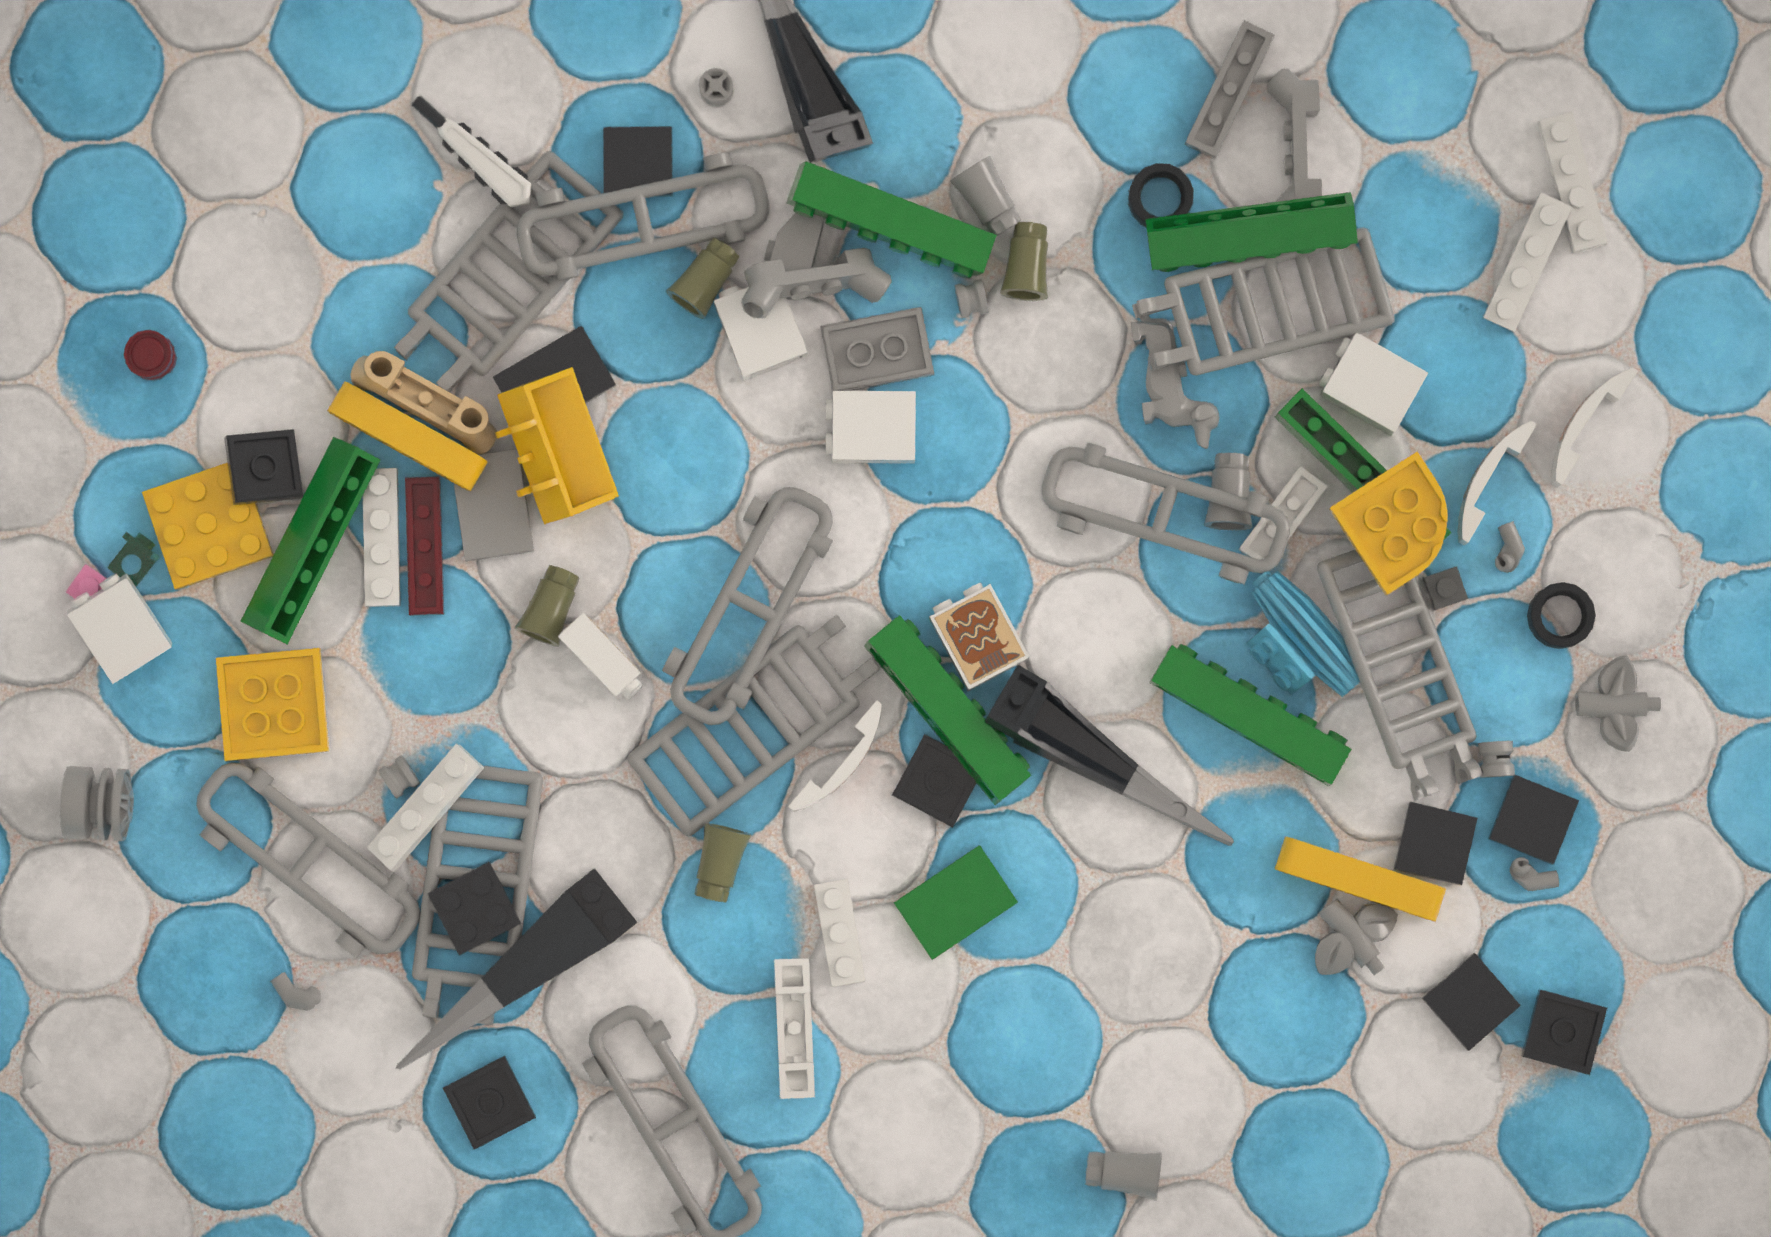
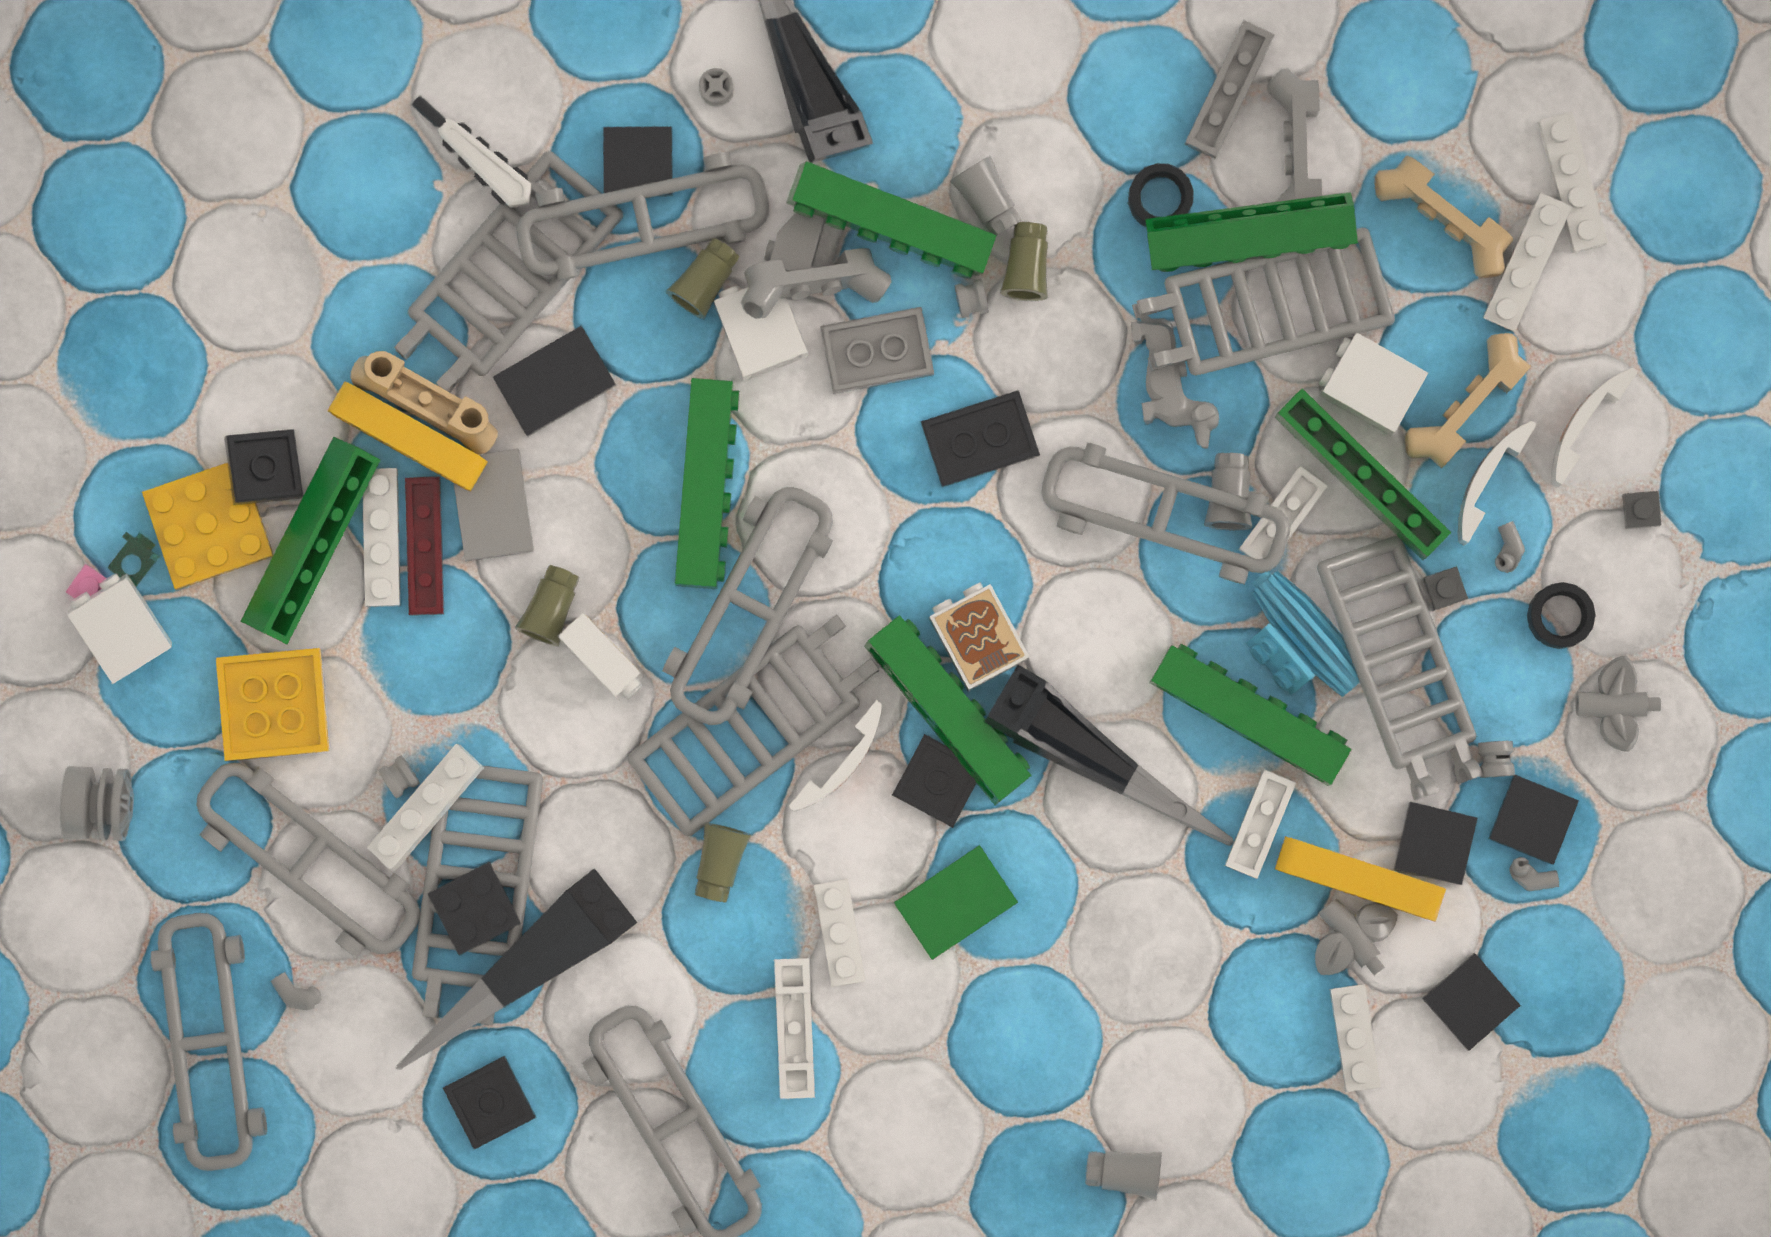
dark red wheel [124,330,177,381] -> none
yellow piece [495,367,619,524] -> none
white brick [826,391,916,464] -> none
yellow plate [1329,451,1448,595] -> none
black plate [1521,989,1607,1075] -> none
none -> light grey bar [151,913,267,1171]
none -> green brick [675,378,740,589]
none -> black tile [921,390,1040,488]
none -> white plate [1224,770,1296,879]
none -> white plate [1329,984,1381,1092]
none -> tan plate [1374,156,1514,278]
none -> tan plate [1405,333,1531,469]
none -> dark grey plate [1622,491,1662,529]

